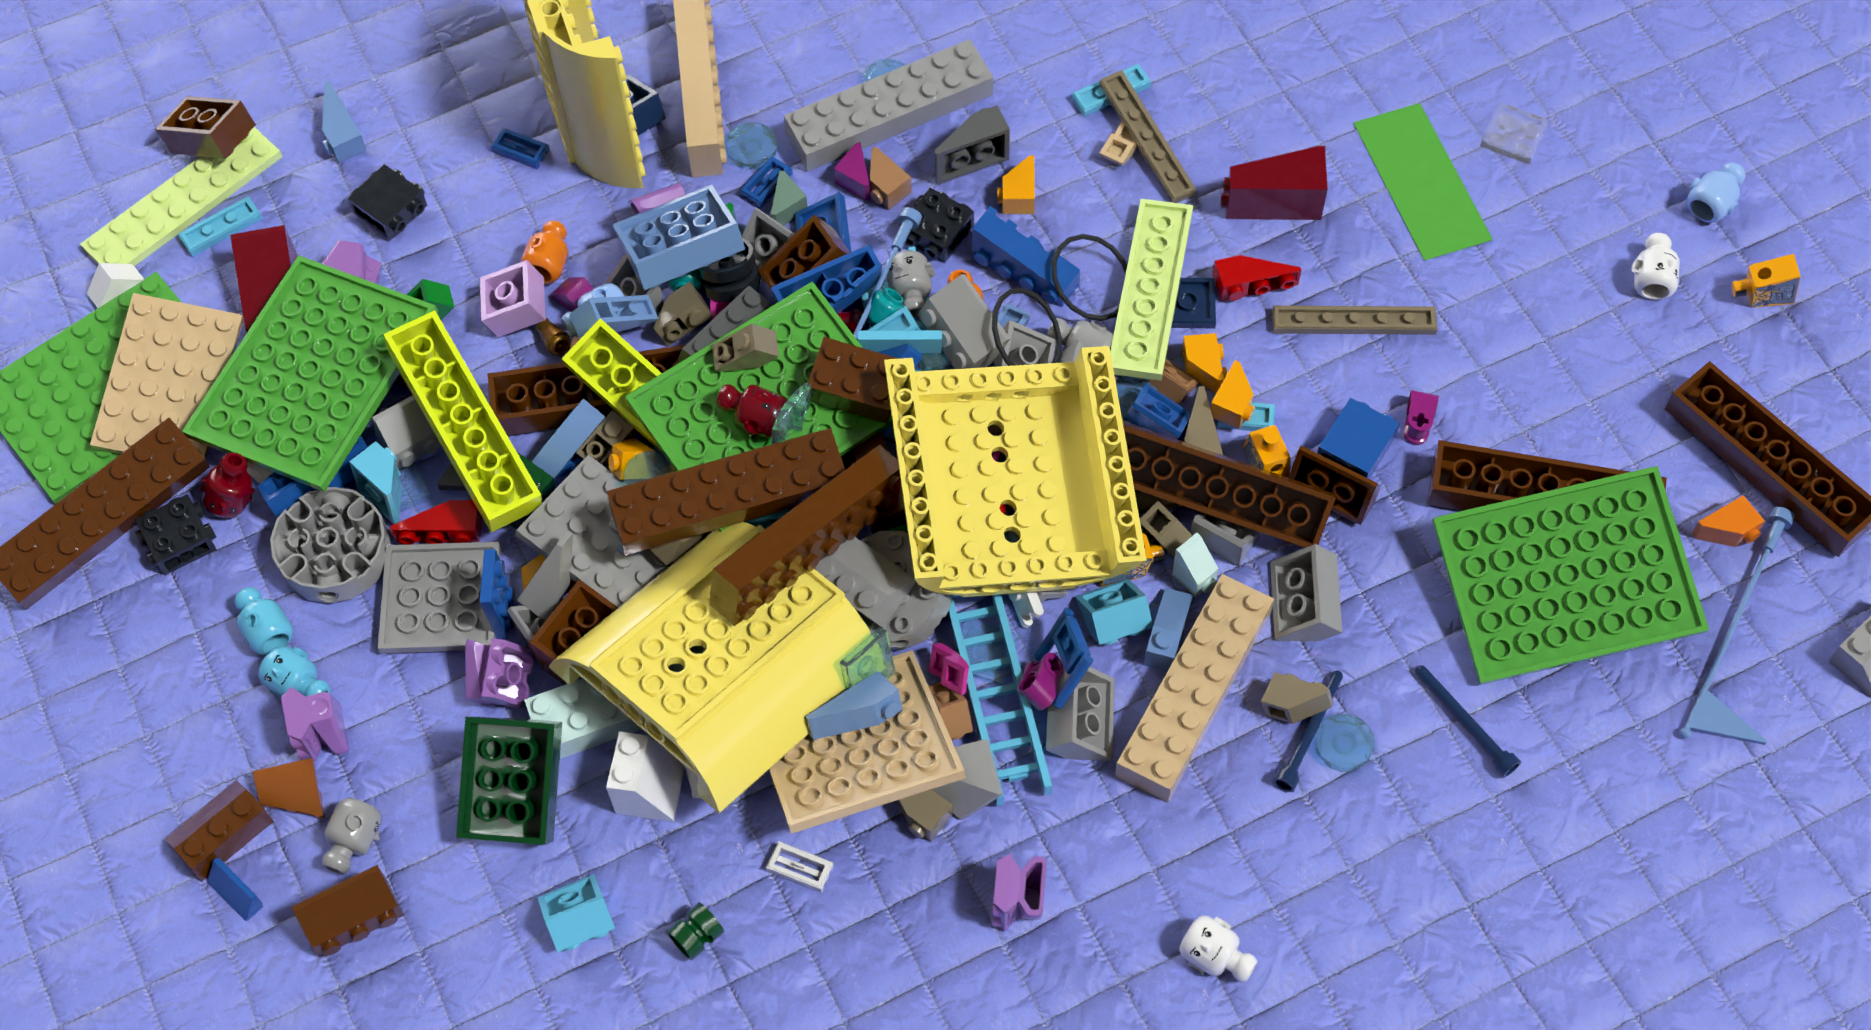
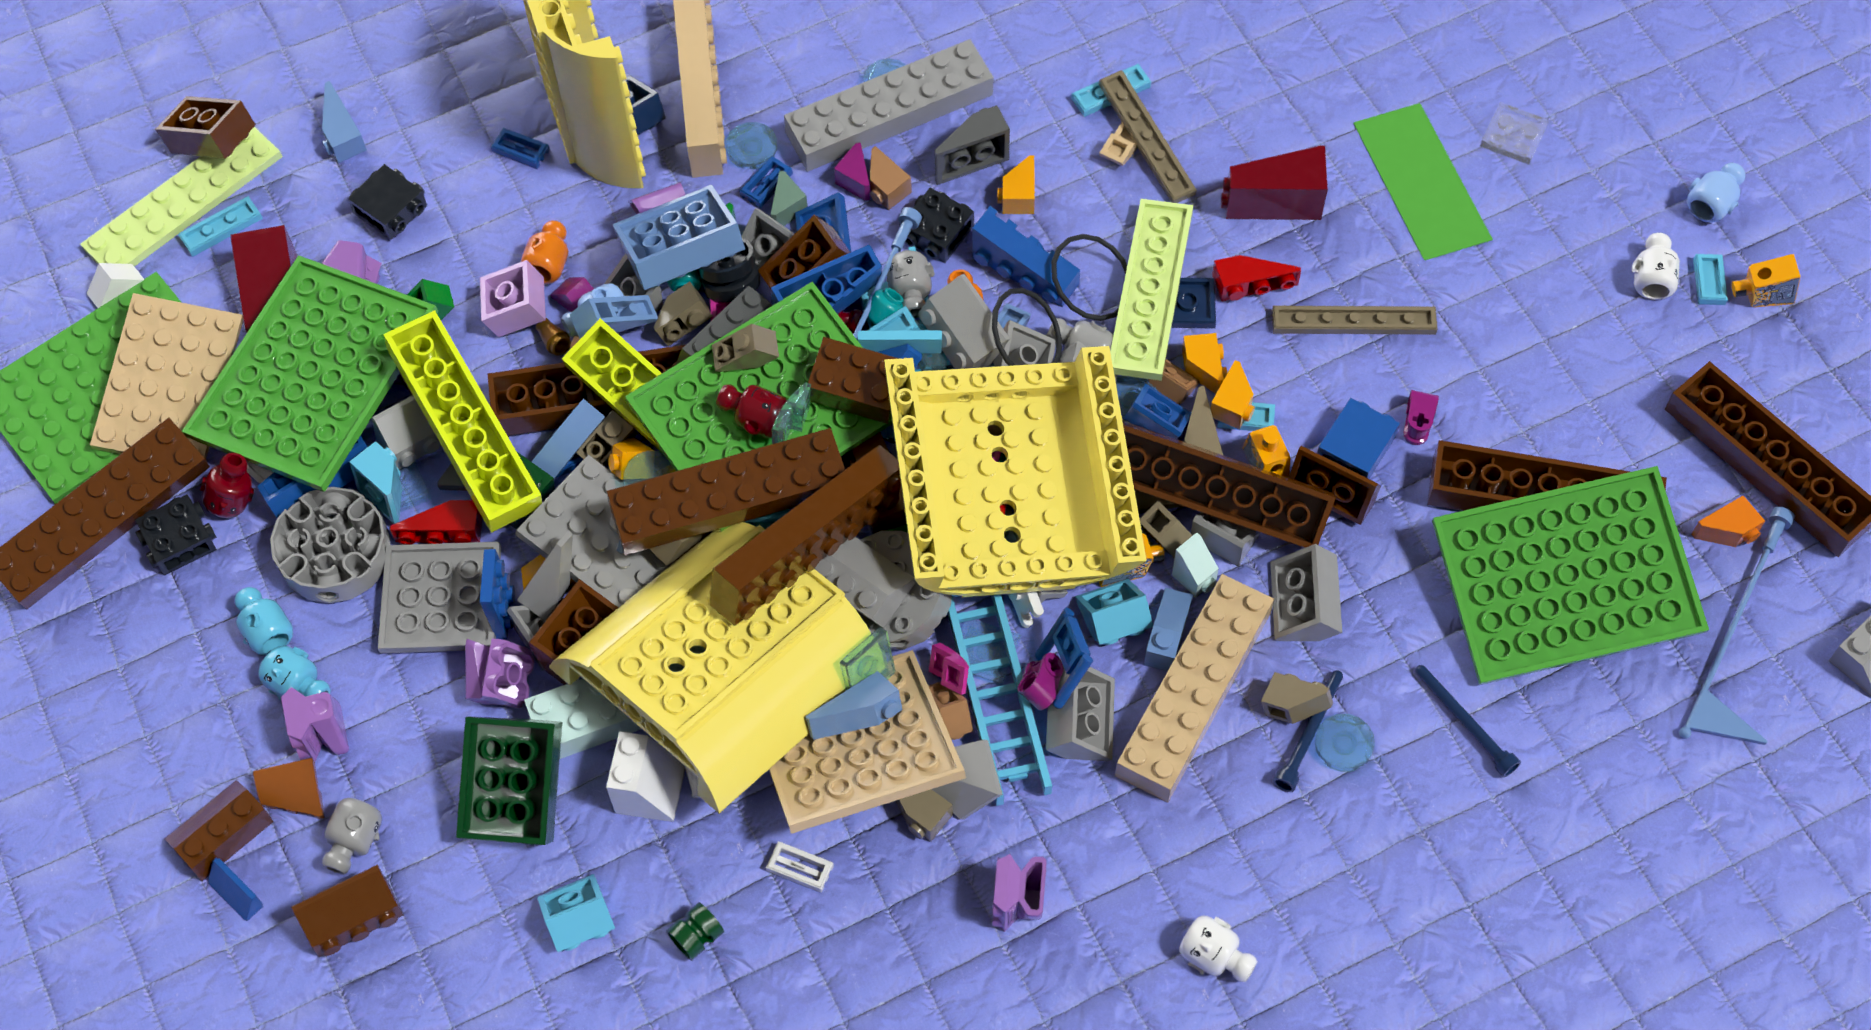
none -> medium azure tile [1693,254,1728,305]

